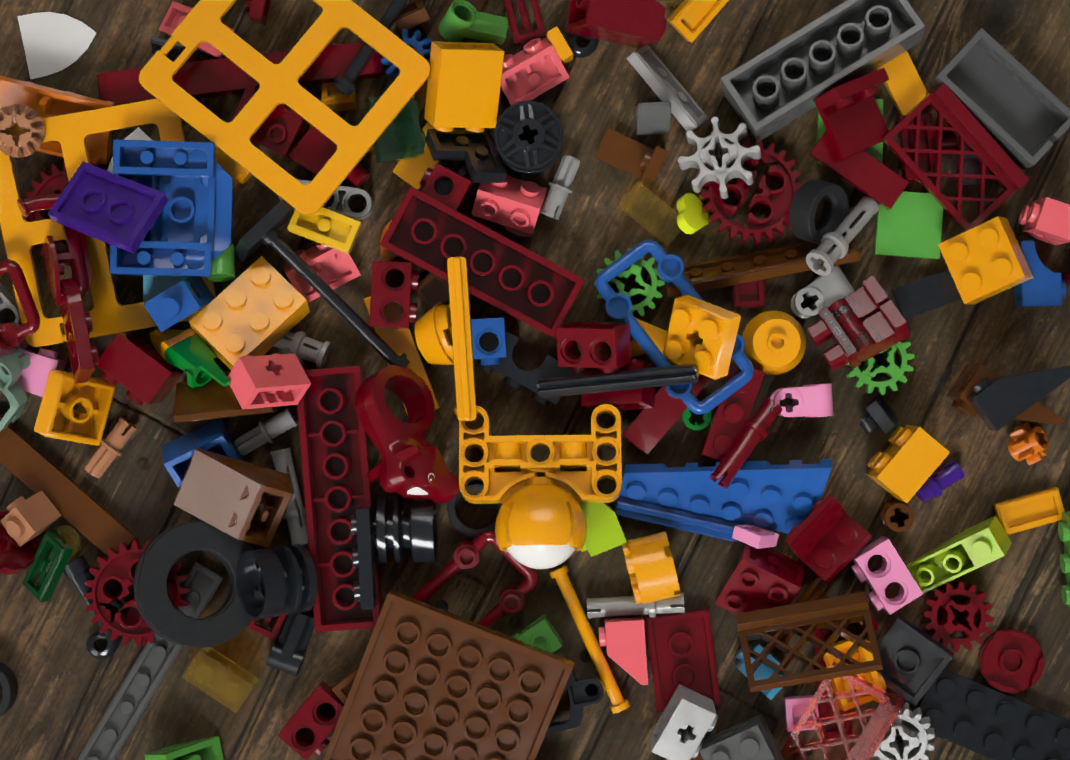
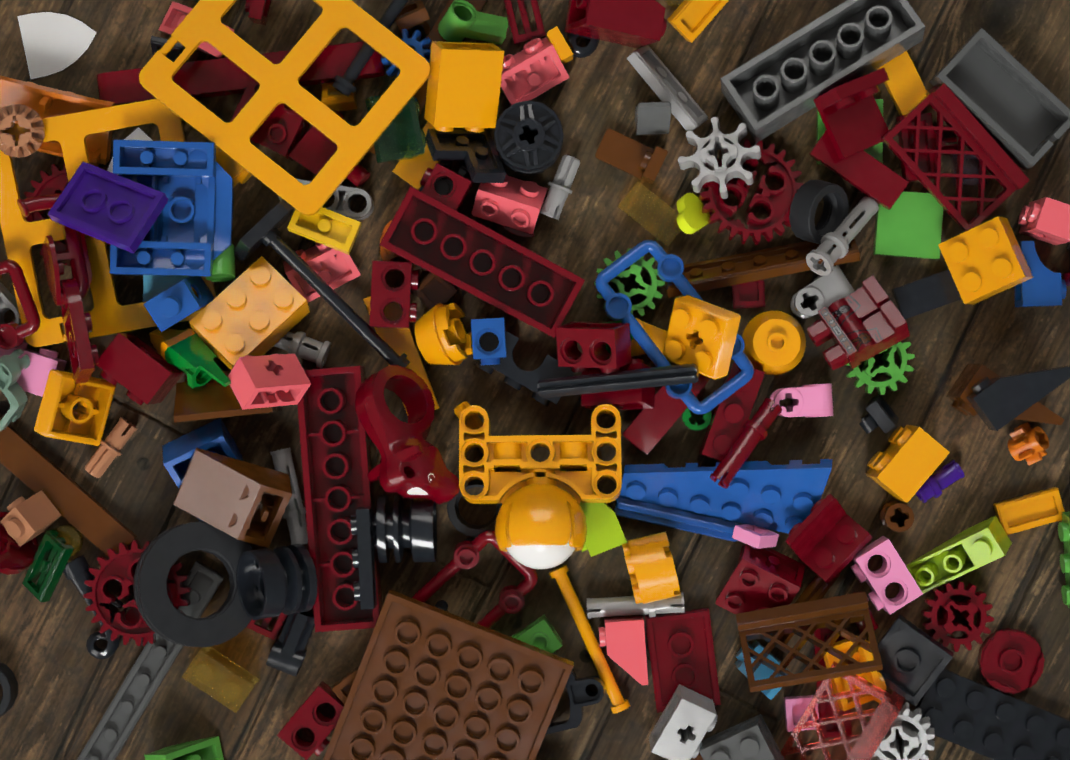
light grey axle [234,408,298,455] -> none
light orange axle [447,256,477,421] -> none

